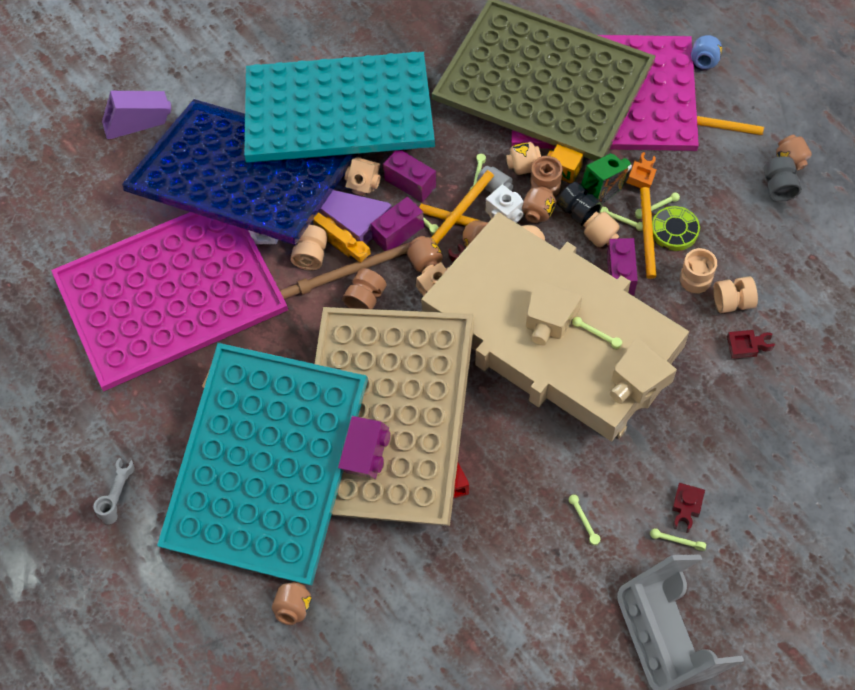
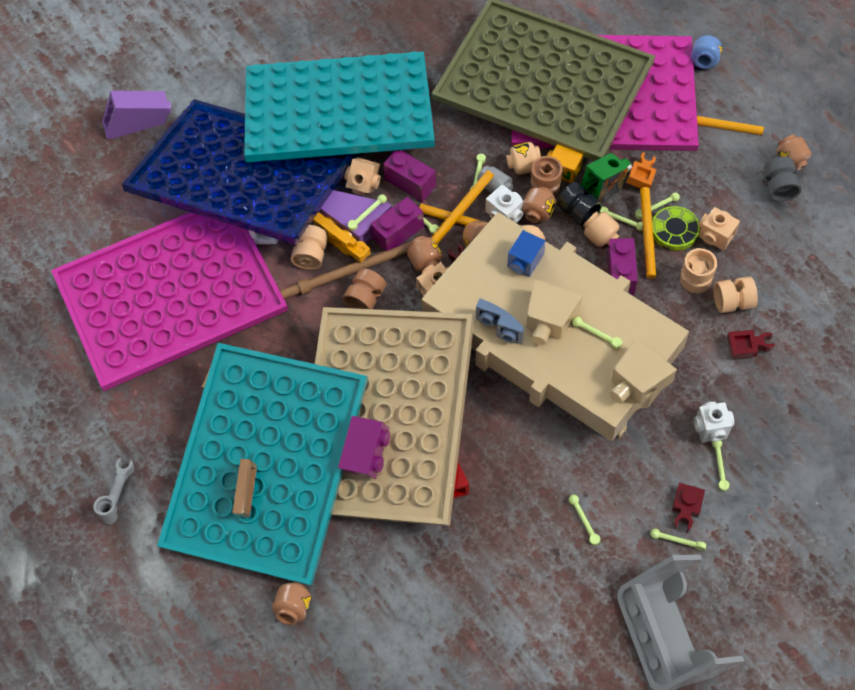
none -> medium nougat tile [232,459,257,518]
none -> yellowish green hinge [348,194,387,231]
none -> sand blue slope [476,298,524,344]
none -> blue brick [507,230,546,277]
none -> white brick [694,402,734,443]
none -> light nougat brick [698,207,740,251]
none -> yellowish green hinge [712,441,730,491]

